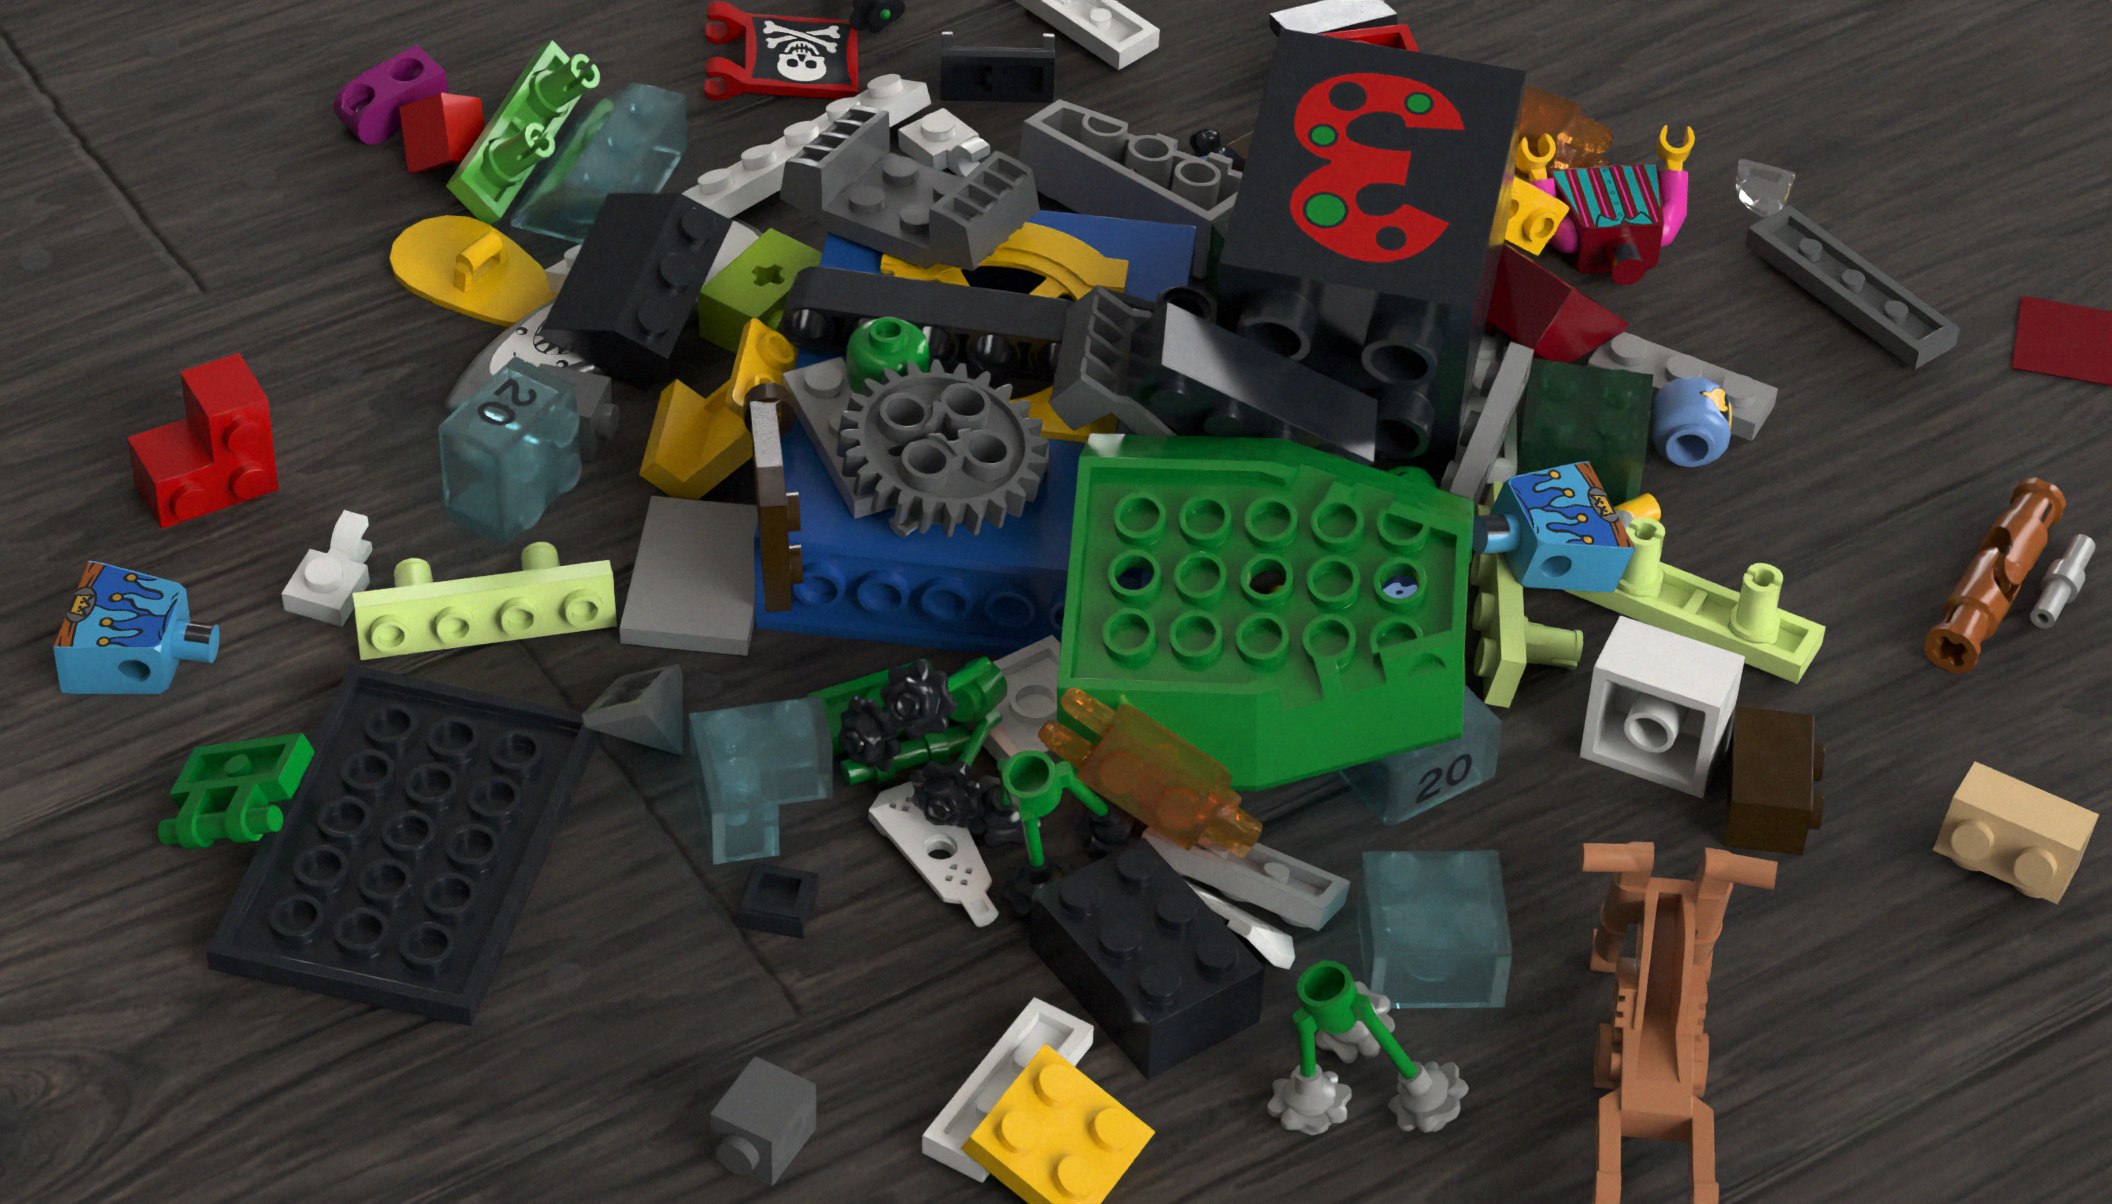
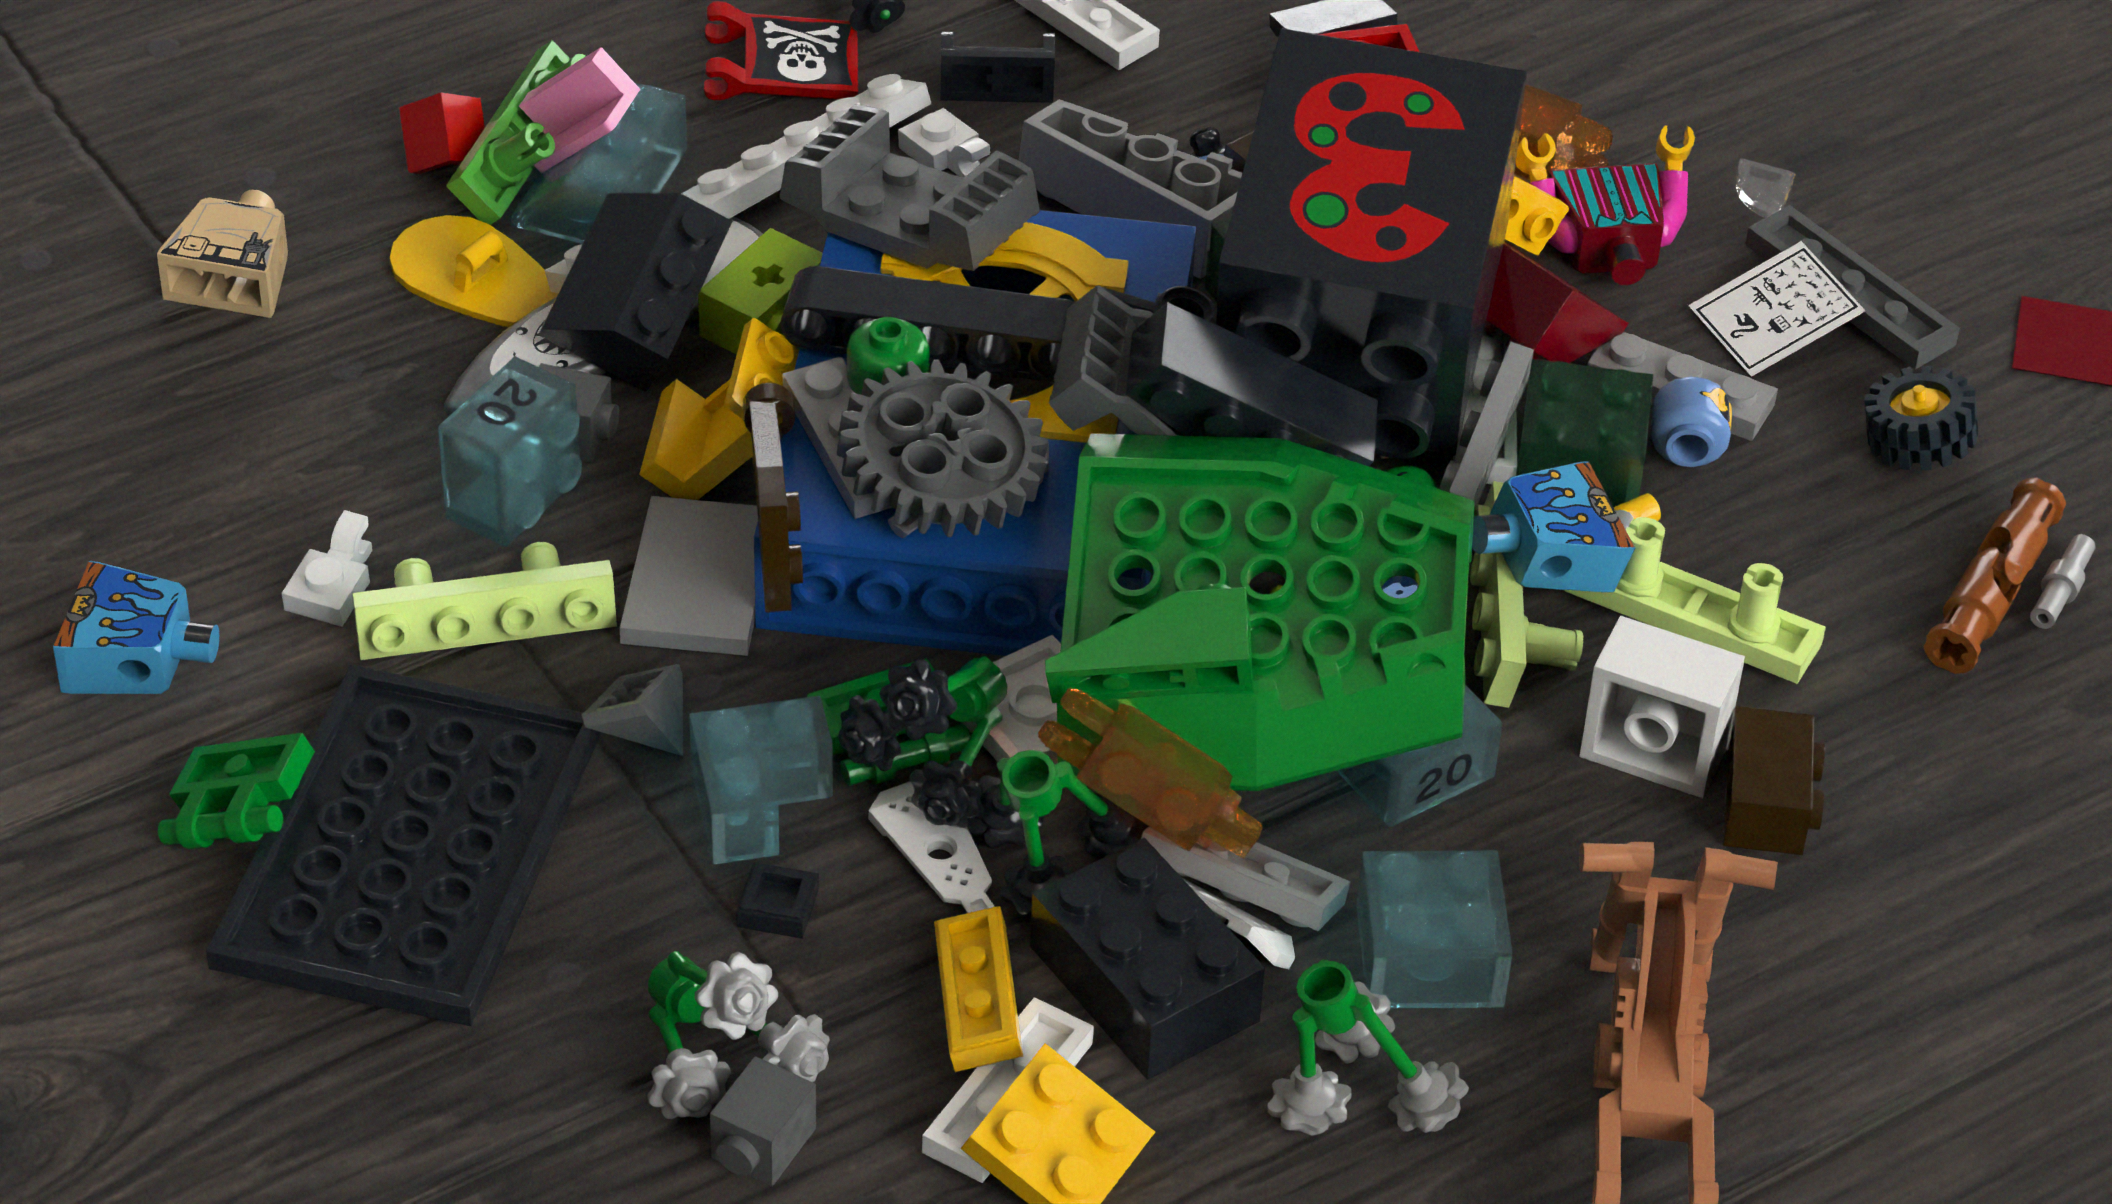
red brick [127,353,279,529] -> none
magenta leg [333,45,449,145] -> none
tan brick [1933,761,2099,904] -> none
none -> tan torso [157,190,288,318]
none -> bright pink panel [519,47,640,174]
none -> light grey plant [648,951,830,1119]
none -> yellow tile [934,906,1023,1072]
none -> green slope [1045,584,1253,703]
none -> white sticker [1688,241,1866,377]
none -> black wheel [1864,366,1978,471]

